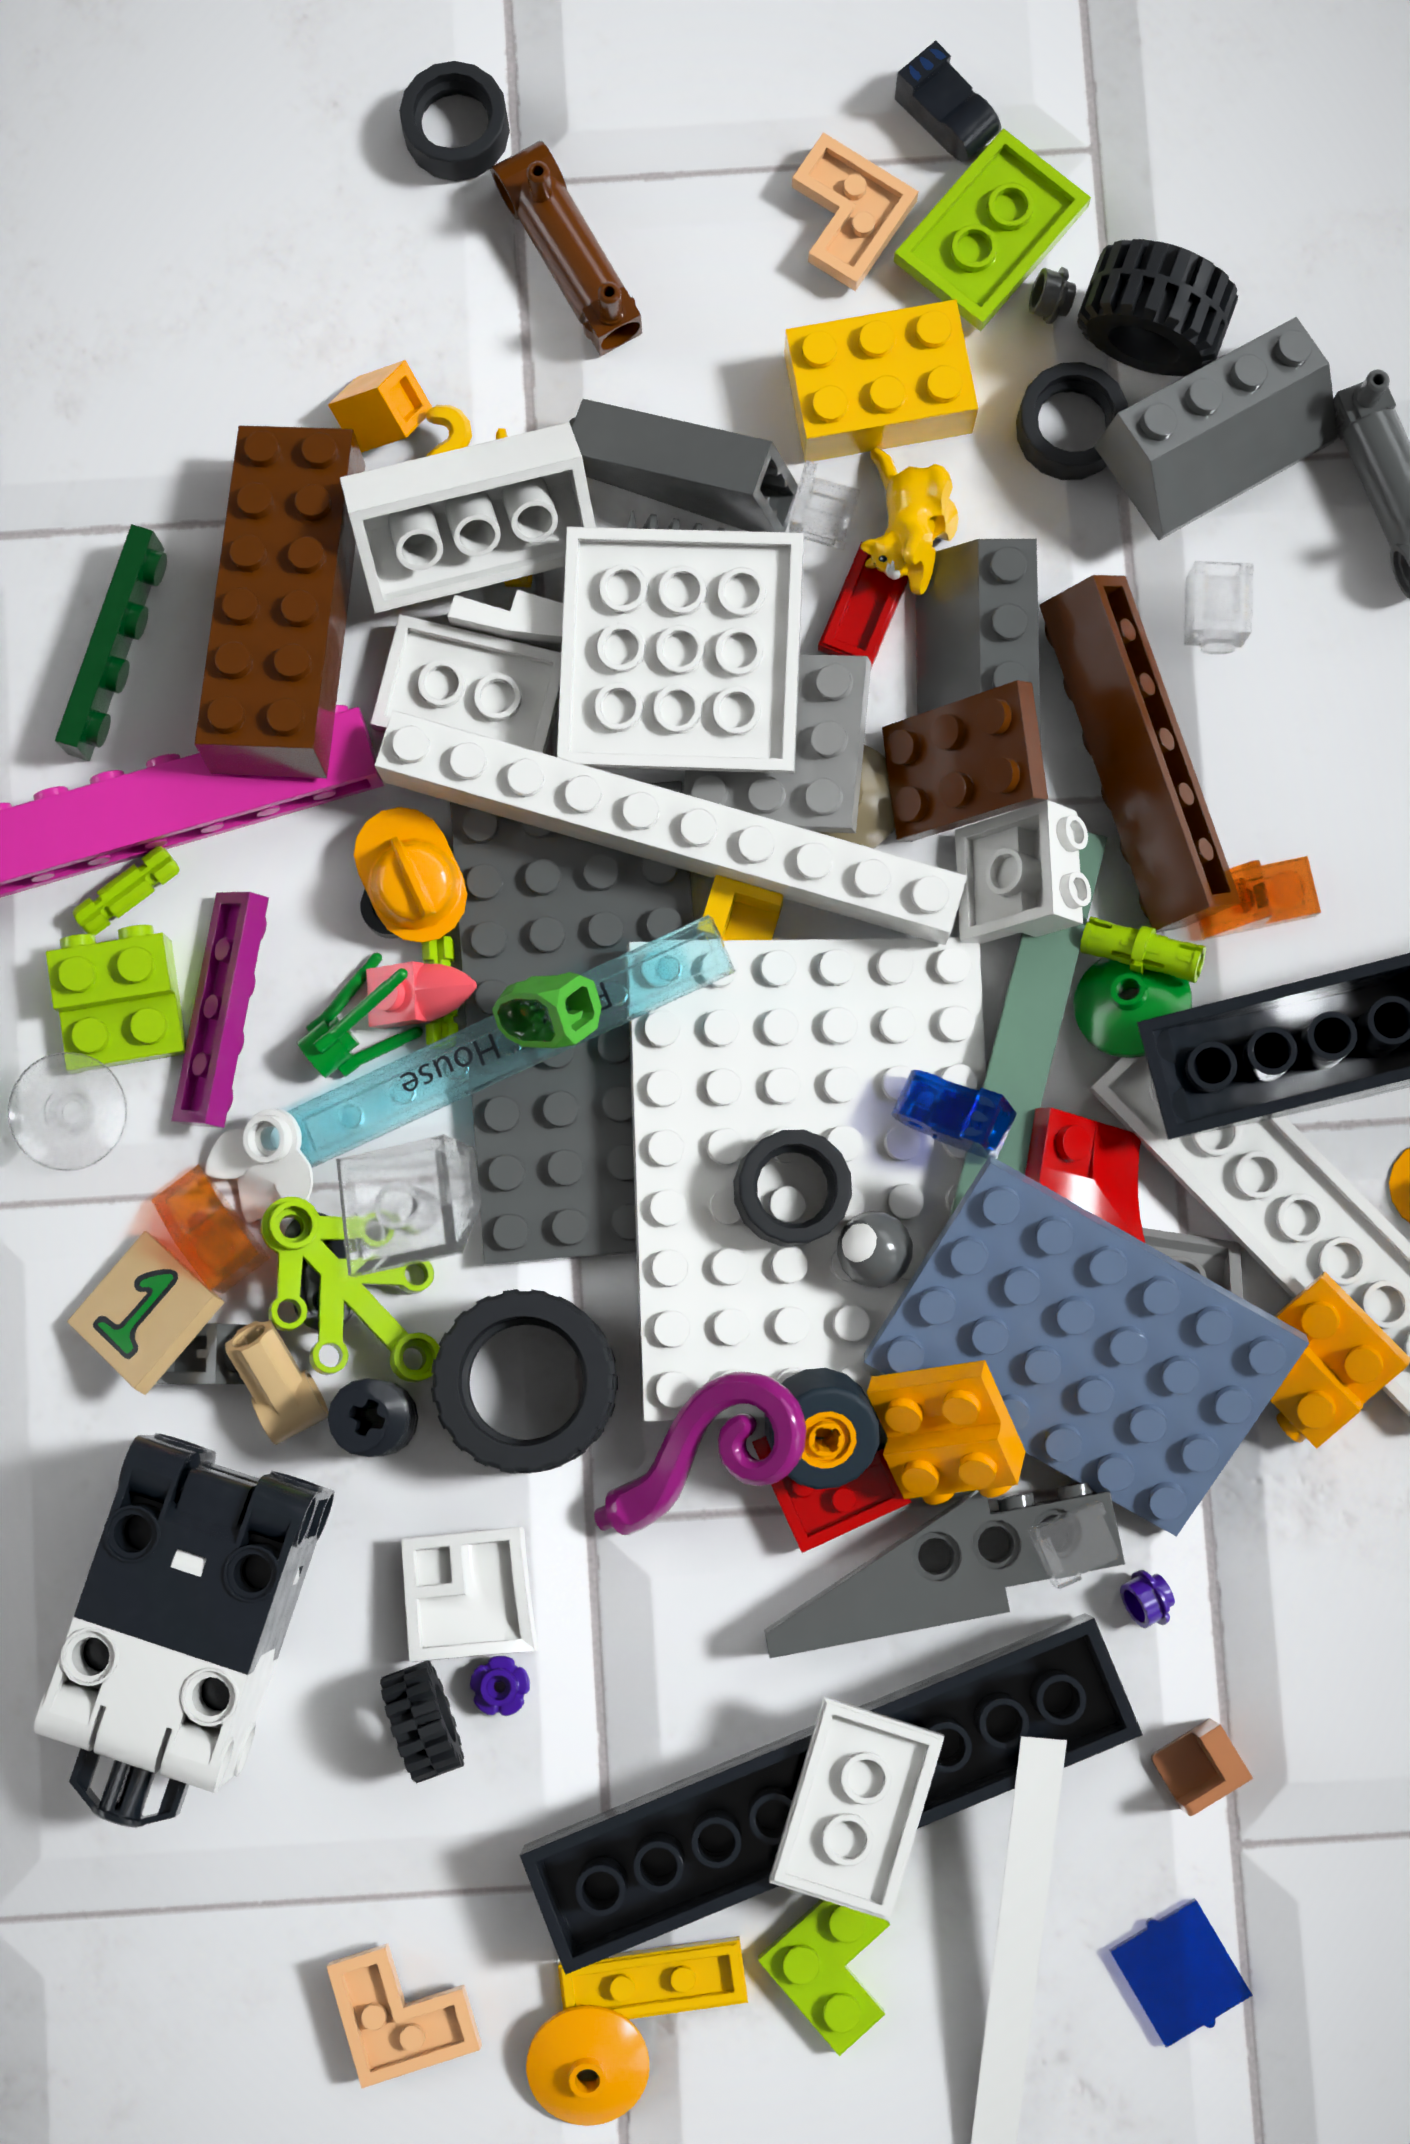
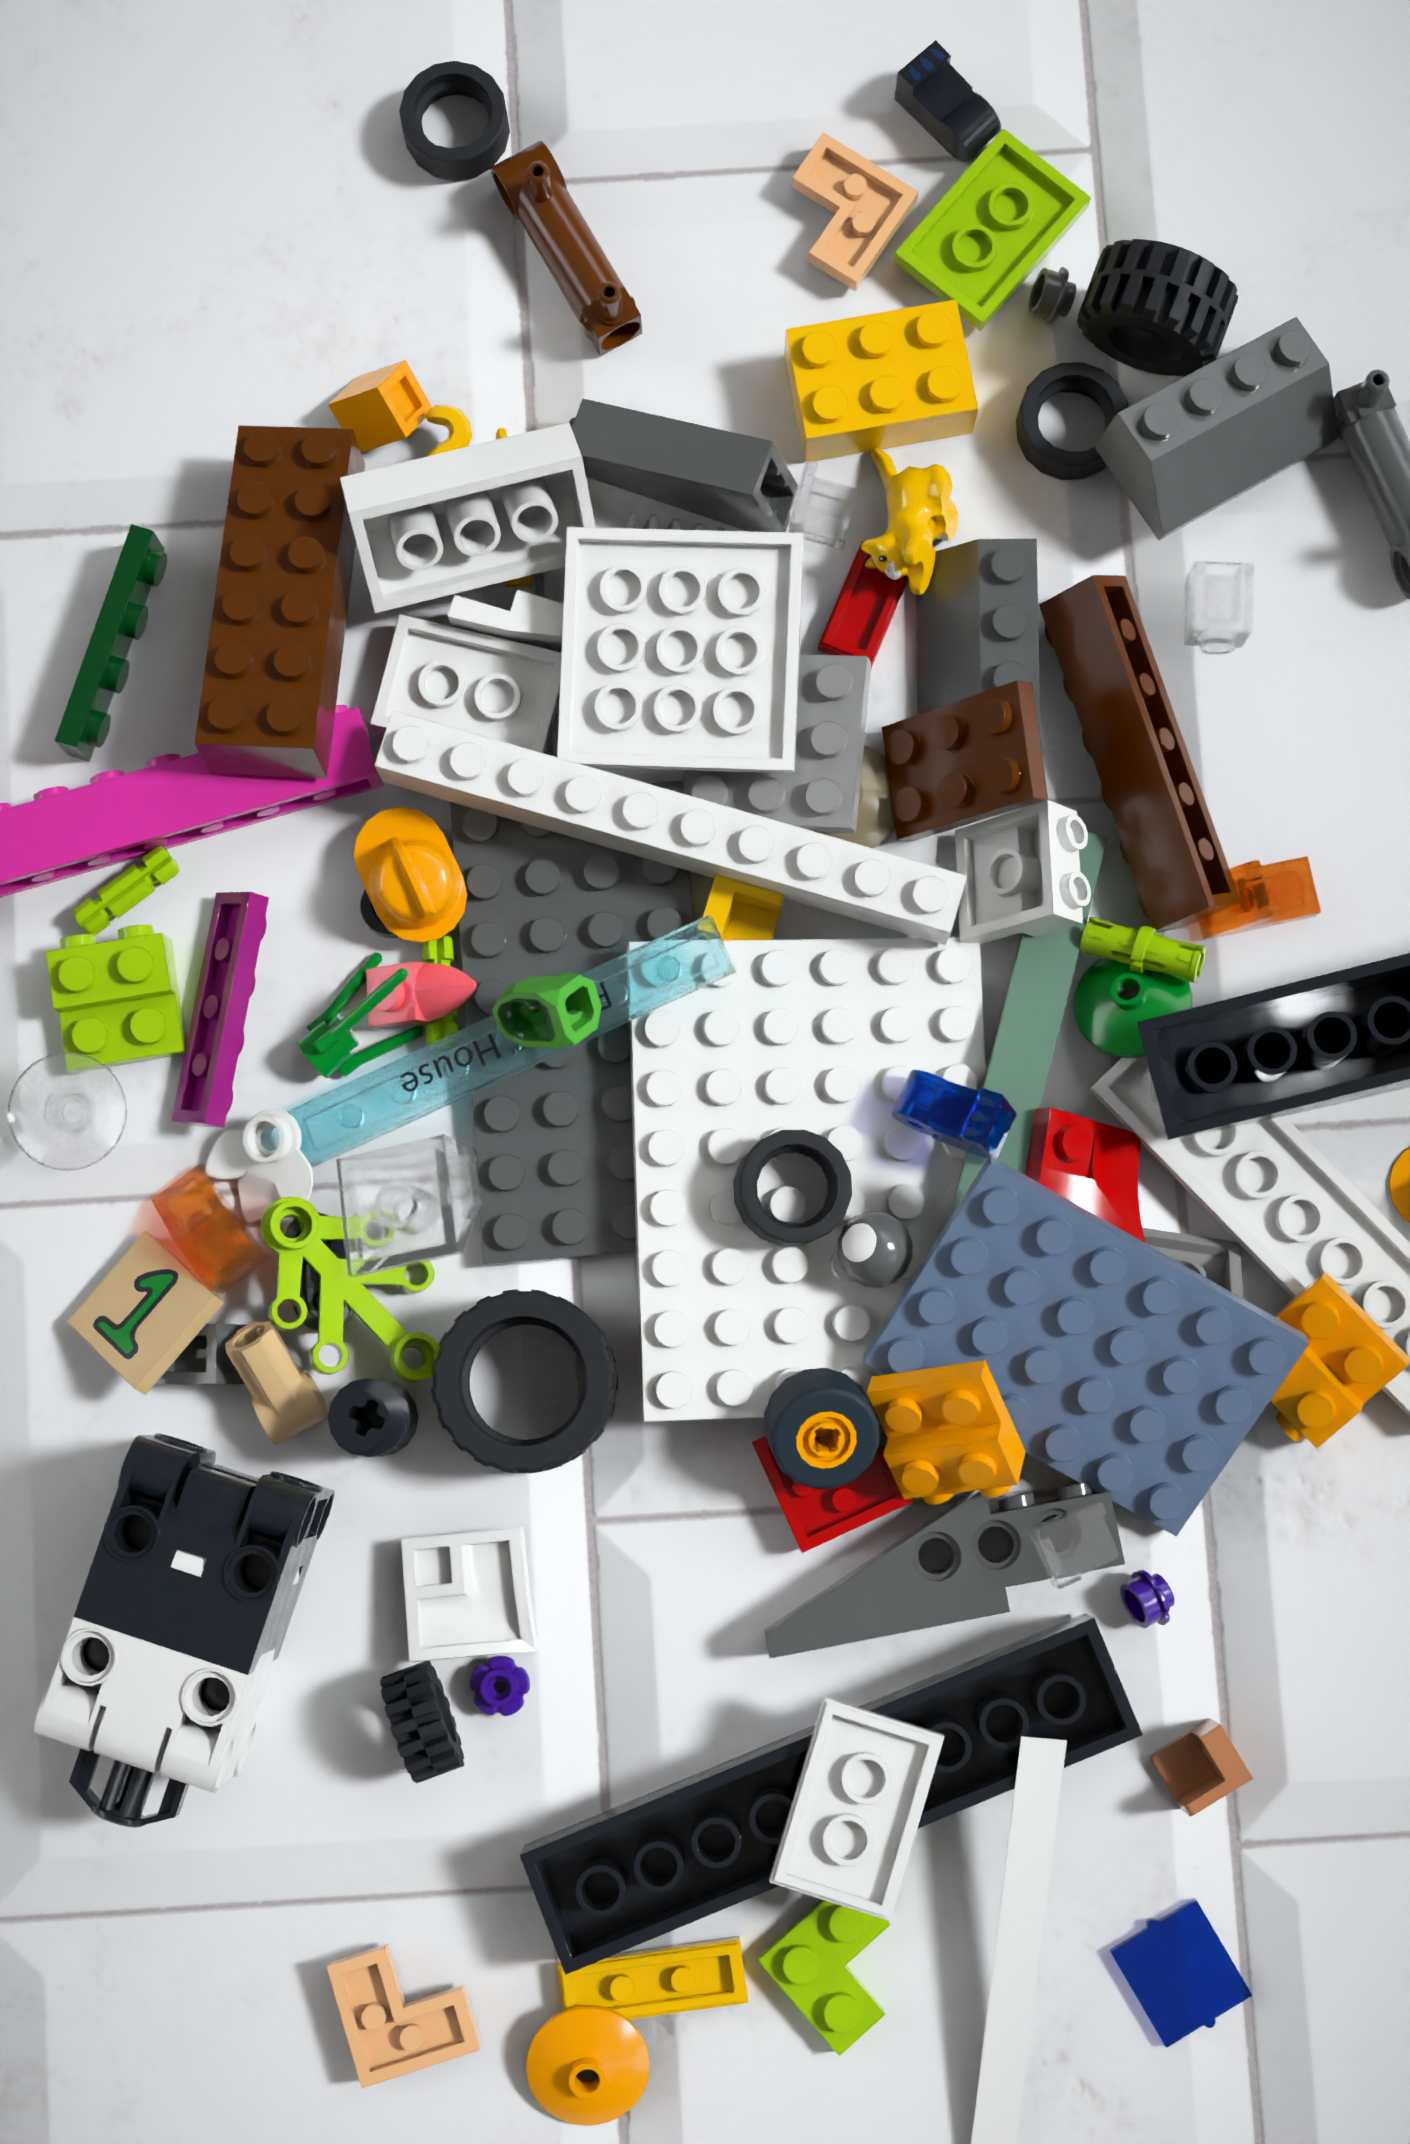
magenta plant [594,1372,806,1535] -> none

